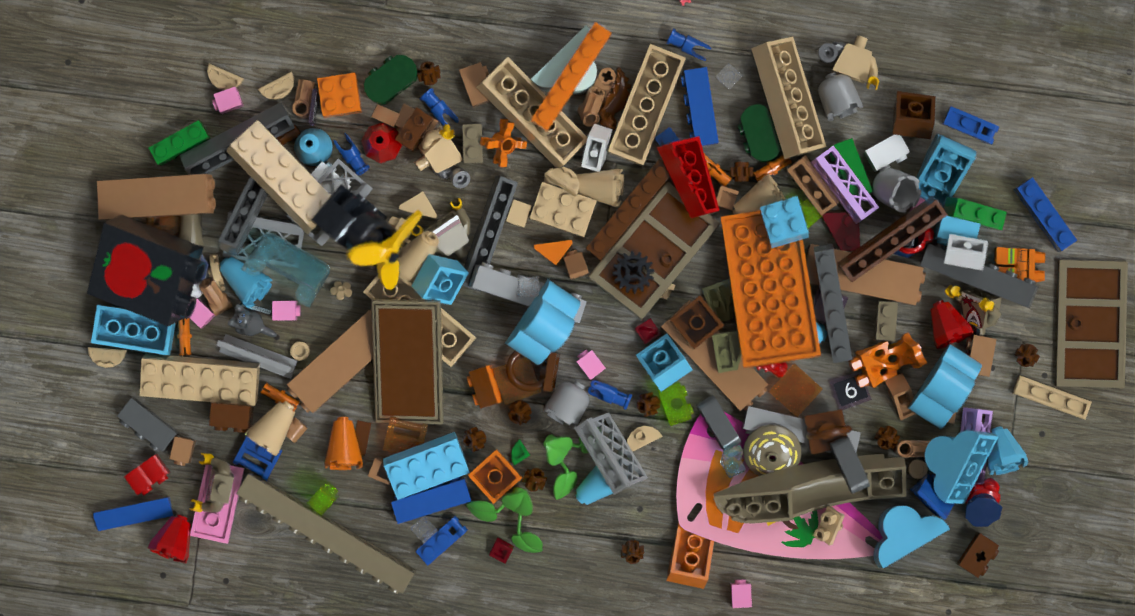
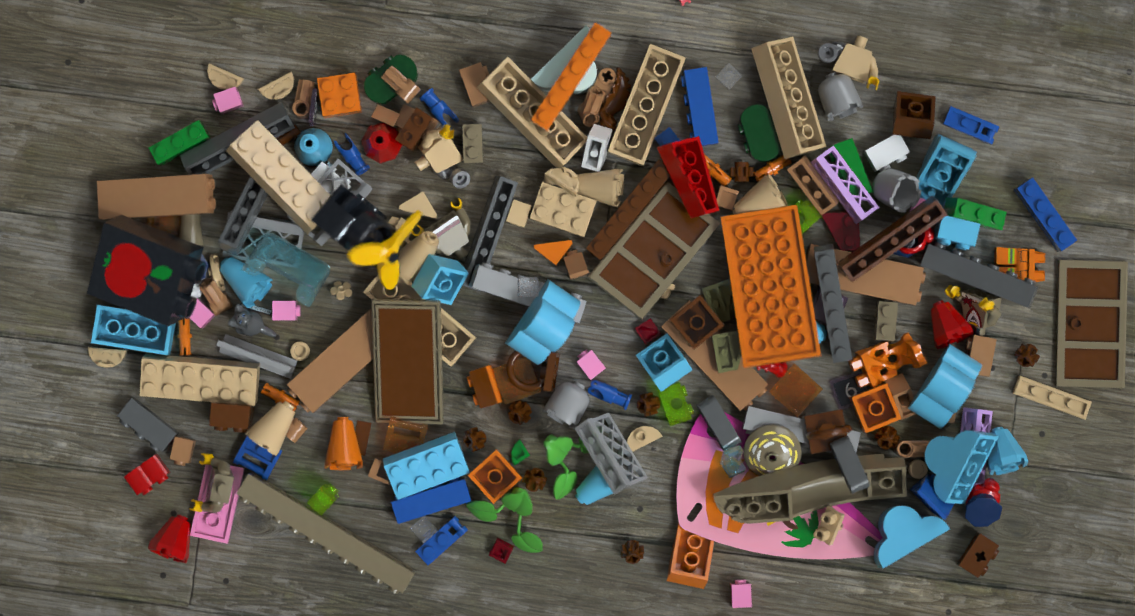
blue slope [93,497,174,531] -> none
reddish brown gear [417,61,441,85] -> none
orange pin [480,119,527,167] -> none
black gear [612,251,655,294] -> none
blue piece [666,28,712,61] -> none
medium azure brick [760,196,809,248] -> none
white brick [944,234,988,271] -> none
none -> medium nougat piece [381,66,421,104]
none -> orange brick [849,383,902,433]

